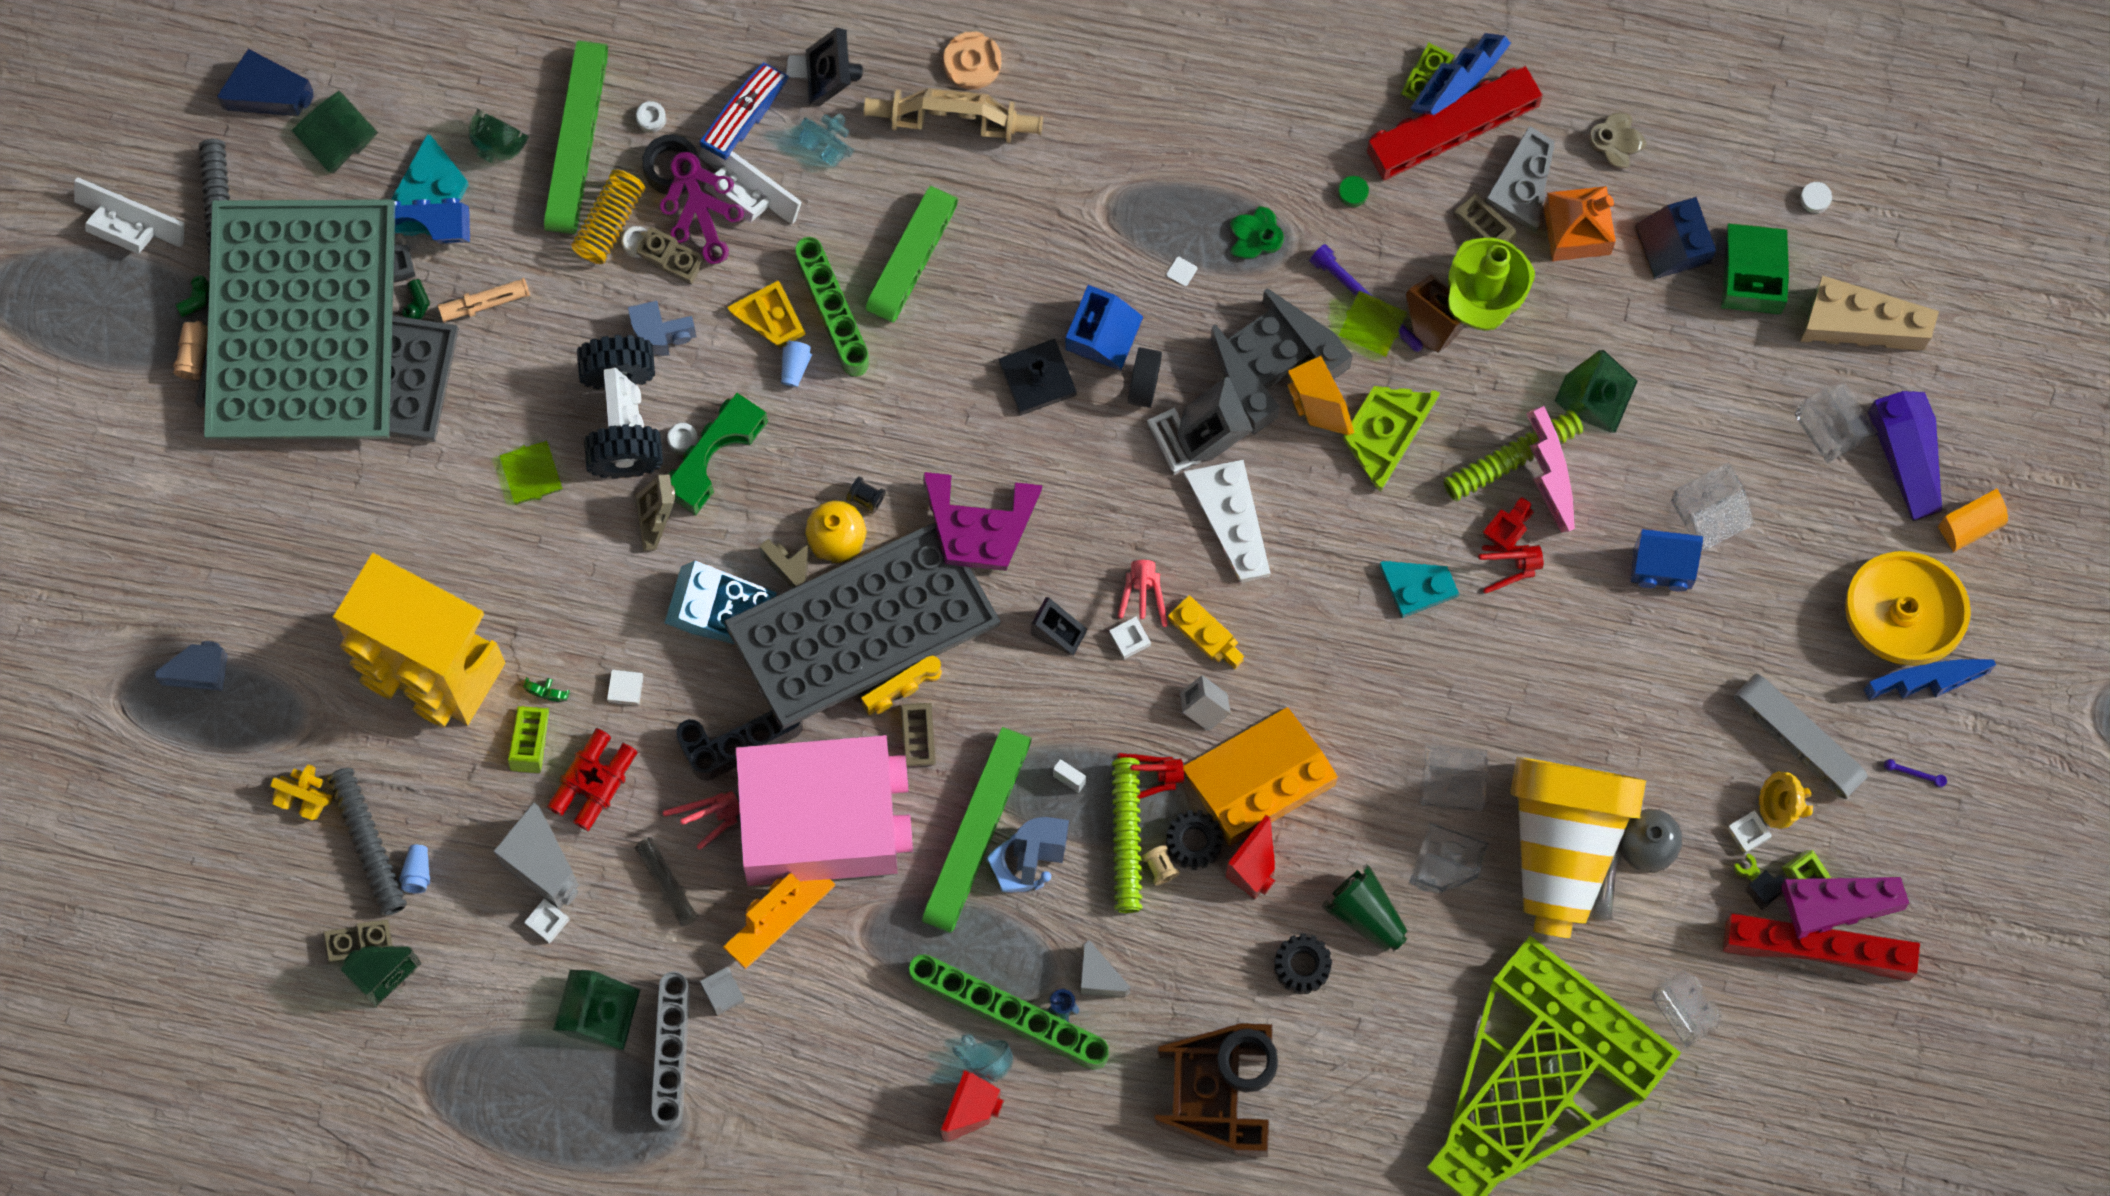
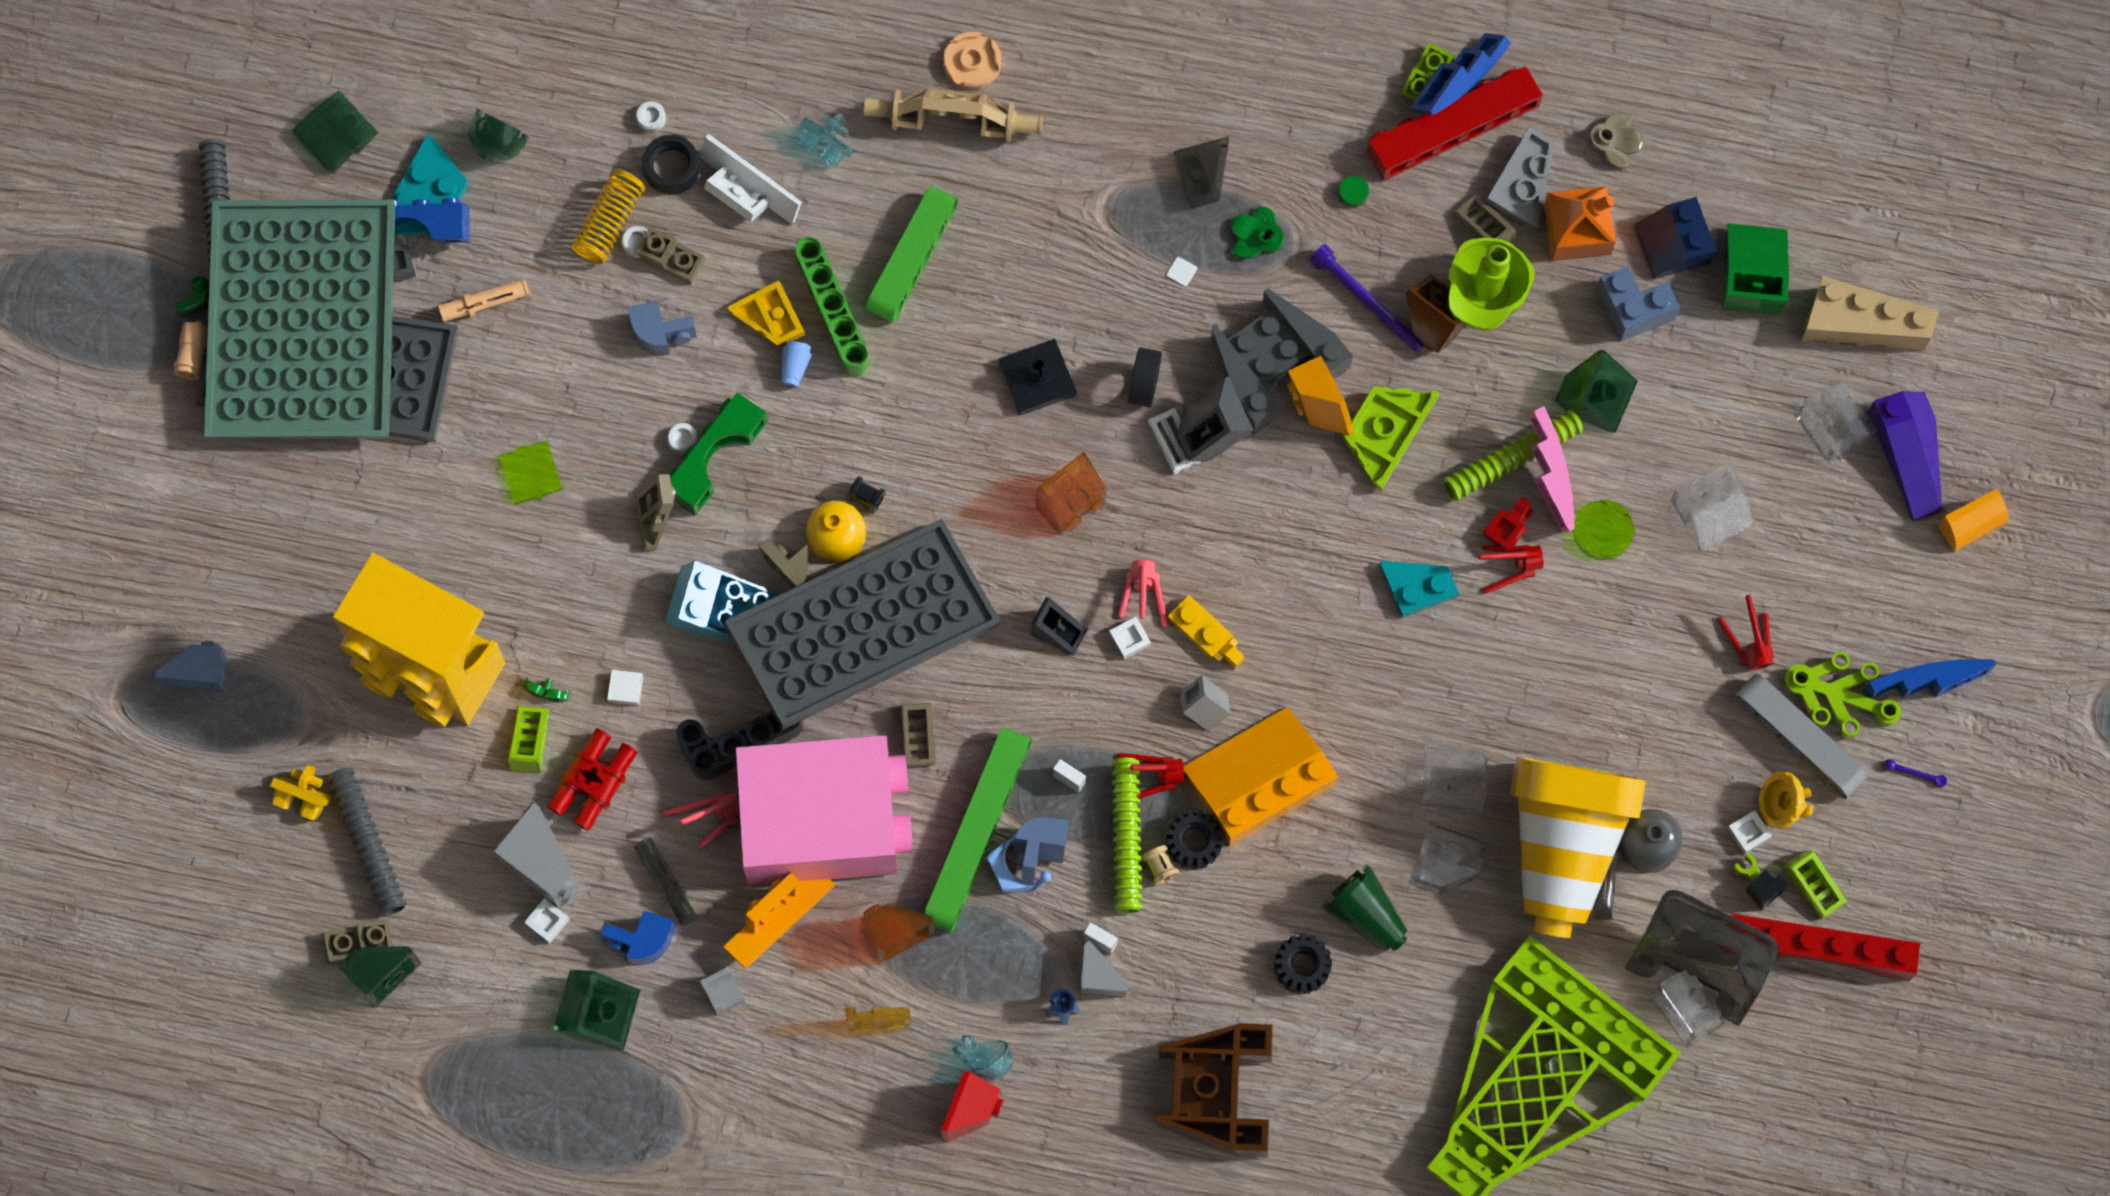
white bracket [74,177,184,254] -> none
dark blue slope [217,49,314,116] -> none
light blue cone [399,844,430,893] -> none
dark green arm [402,279,430,320] -> none
bright green beam [544,40,608,235] -> none
black plate [577,335,663,479] -> none
light grey beam [652,971,690,1131] -> none
magenta plant [660,152,744,264] -> none
slope [700,62,789,160] -> none
white sticker [786,55,807,78] -> none
black tile [805,27,863,107] -> none
yellow plate [861,656,942,715] -> none
bright green beam [909,954,1109,1070] -> none
magenta wing [923,472,1042,571] -> none
blue slope [1065,285,1143,371] -> none
white wing [1184,460,1270,583] -> none
black tyre [1217,1029,1278,1093] -> none
red slope [1225,815,1276,899] -> none
clear neon green piece [1338,290,1407,357] -> none
blue slope [1631,529,1703,592] -> none
magenta wing [1781,877,1909,939] -> none
white tile [1800,182,1832,214] -> none
yellow dish [1845,551,1971,666] -> none
none -> blue brick [601,911,676,965]
none -> clear yellow wing [845,1007,912,1036]
none -> clear orange slope [860,904,935,964]
none -> clear orange slope [1036,452,1107,535]
none -> white tile [1084,922,1118,955]
none -> clear smoke wing [1173,136,1229,209]
none -> clear neon green tile [1573,500,1635,560]
none -> sand blue brick [1596,266,1680,342]
none -> clear smoke windscreen [1625,890,1778,1026]
none -> red plant [1717,594,1774,671]
none -> lime plant [1785,651,1901,739]

